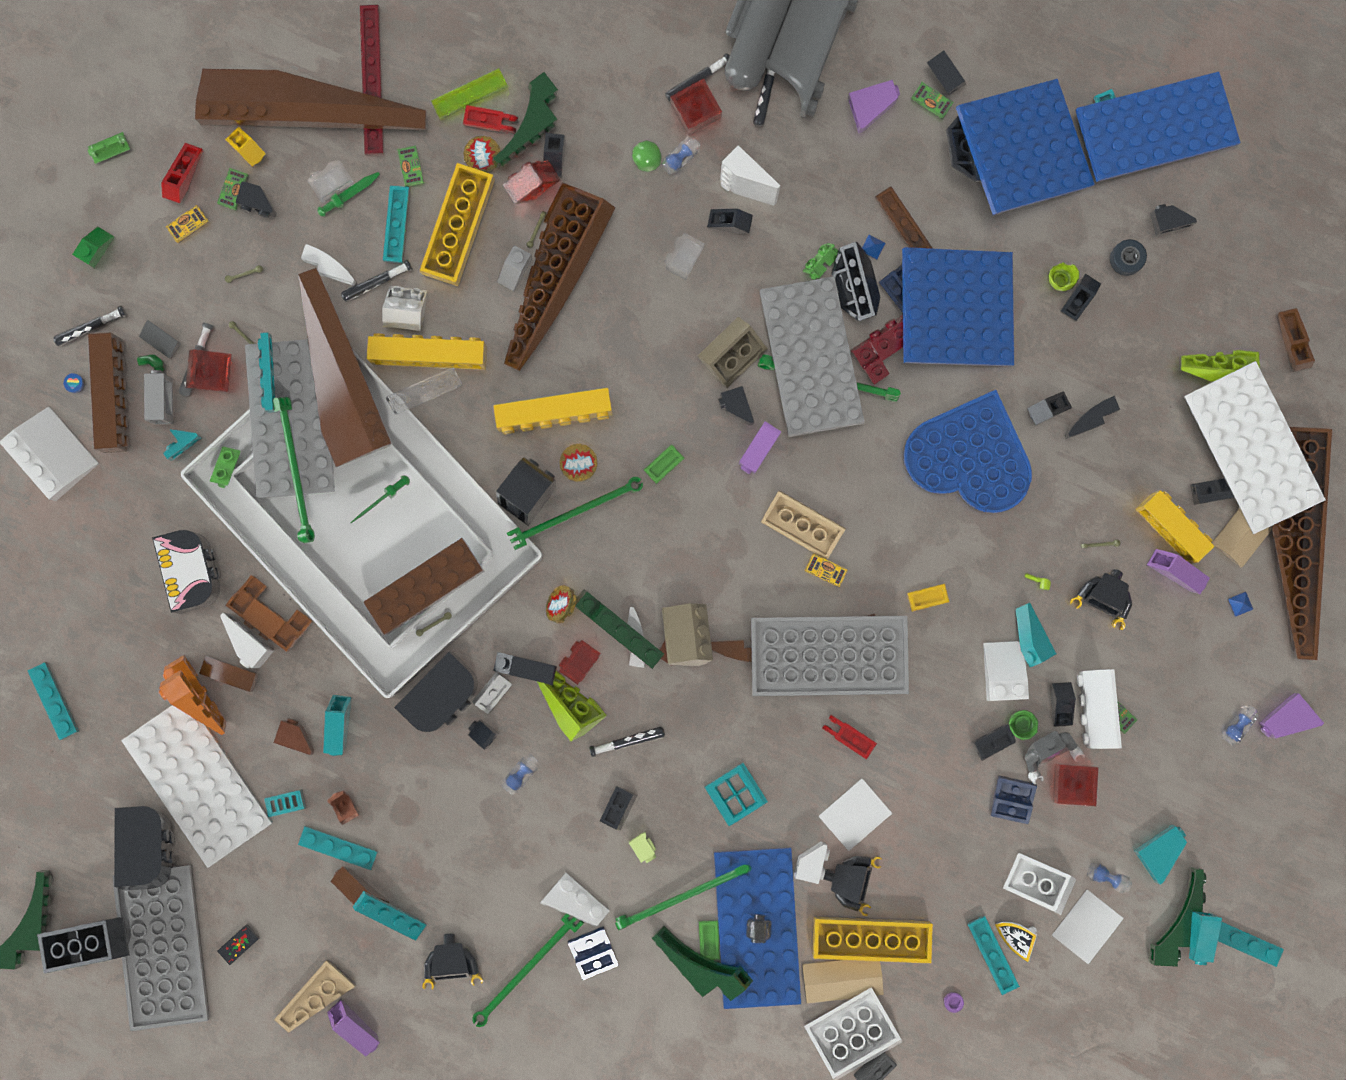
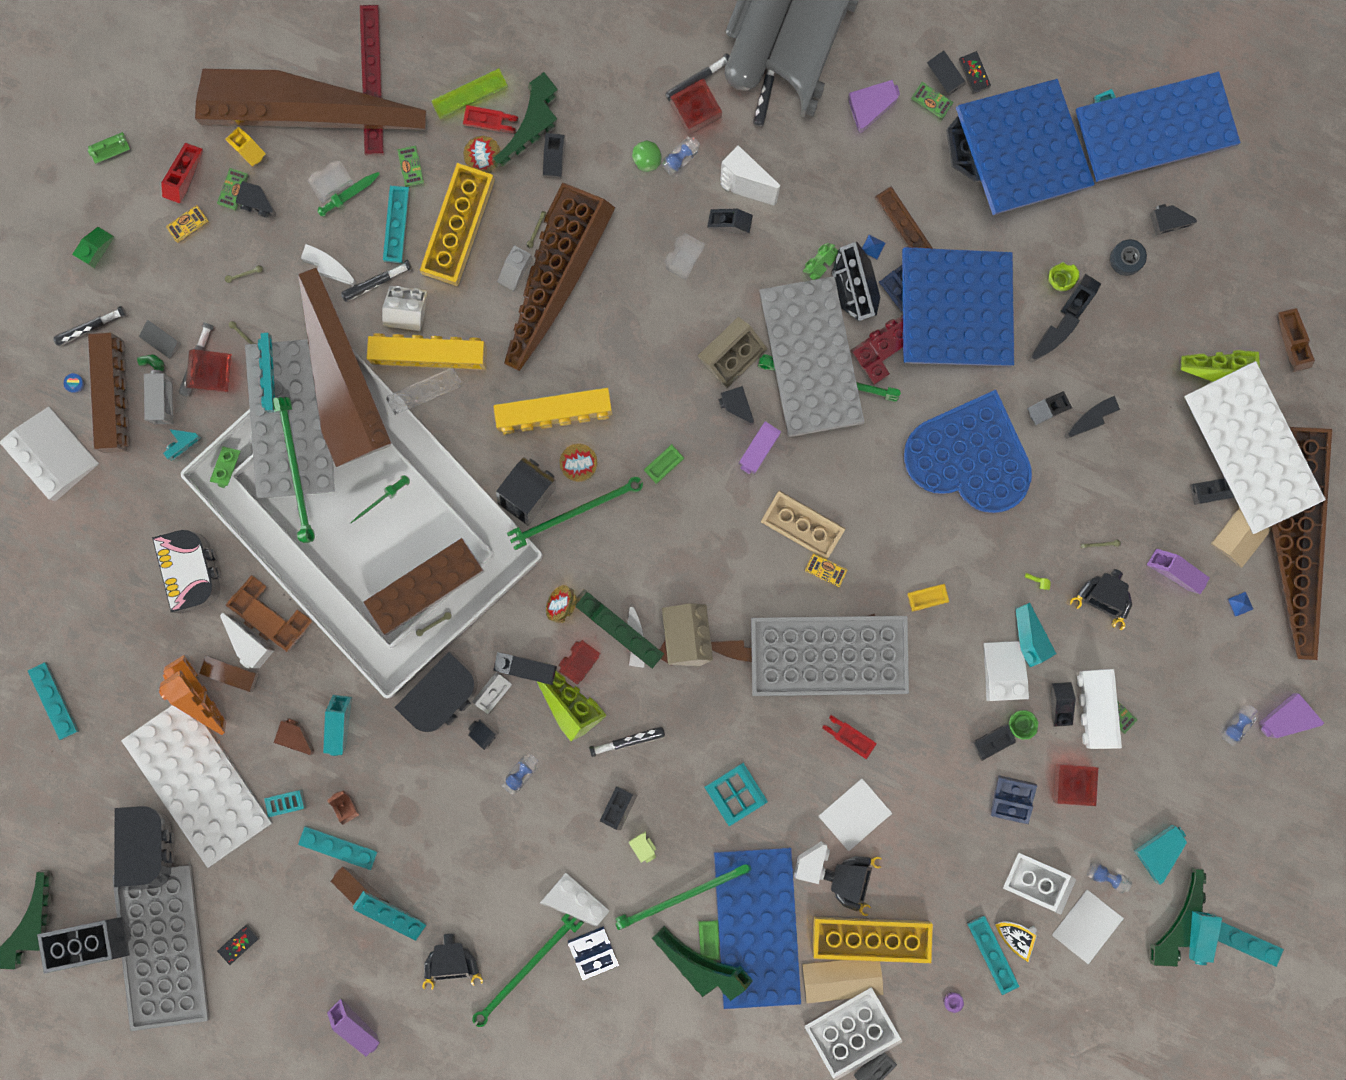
tan wing [274,960,356,1033] -> none
clear red brick [503,160,560,204] -> none
clear smoke head [746,914,772,943] -> none
dark grey torso [1025,731,1085,785] -> none
yellow brick [1136,490,1215,564] -> none
none -> black tile [959,51,991,94]
none -> black slope [1028,313,1080,362]

